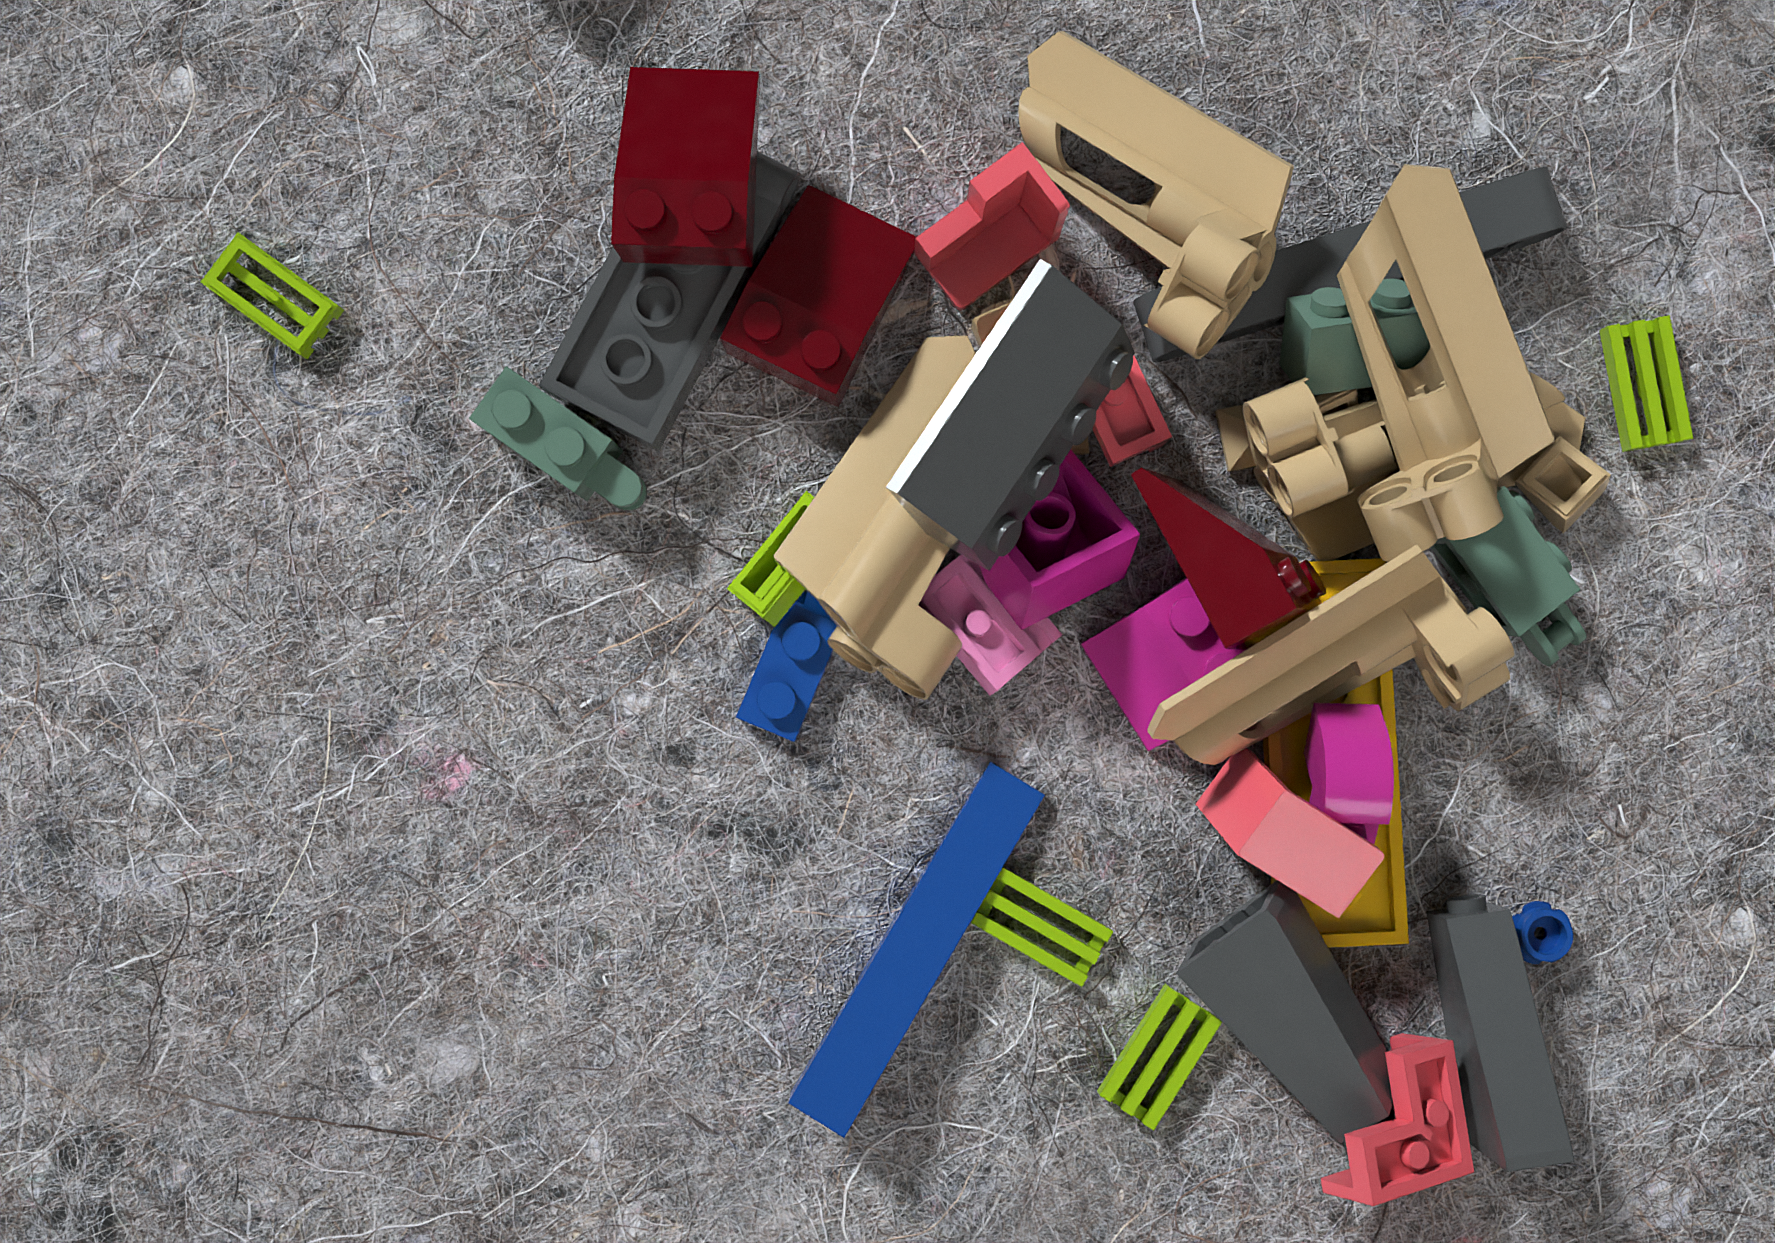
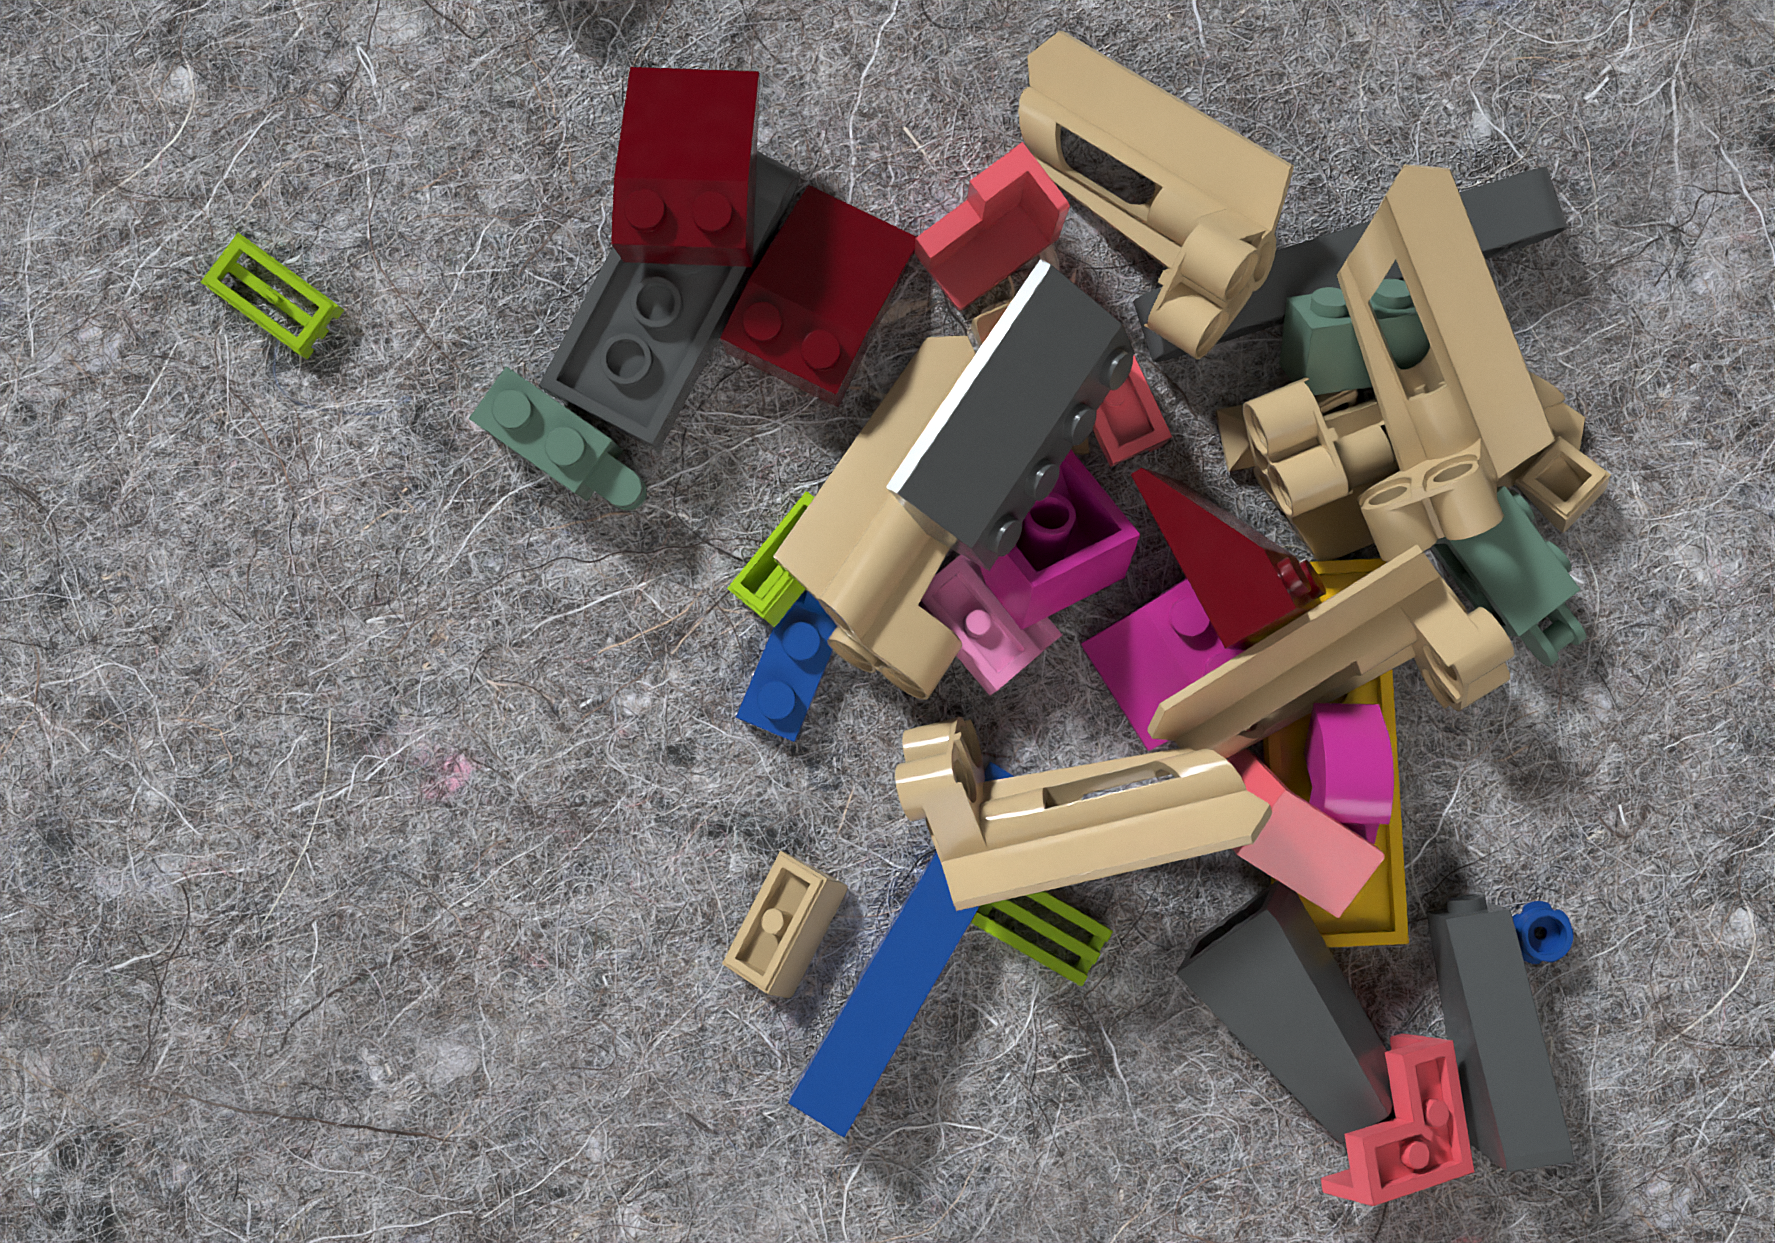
lime tile [1097,983,1222,1131] -> none
lime tile [1599,315,1693,452] -> none
none -> tan slope [722,851,848,998]
none -> tan panel [895,717,1272,911]

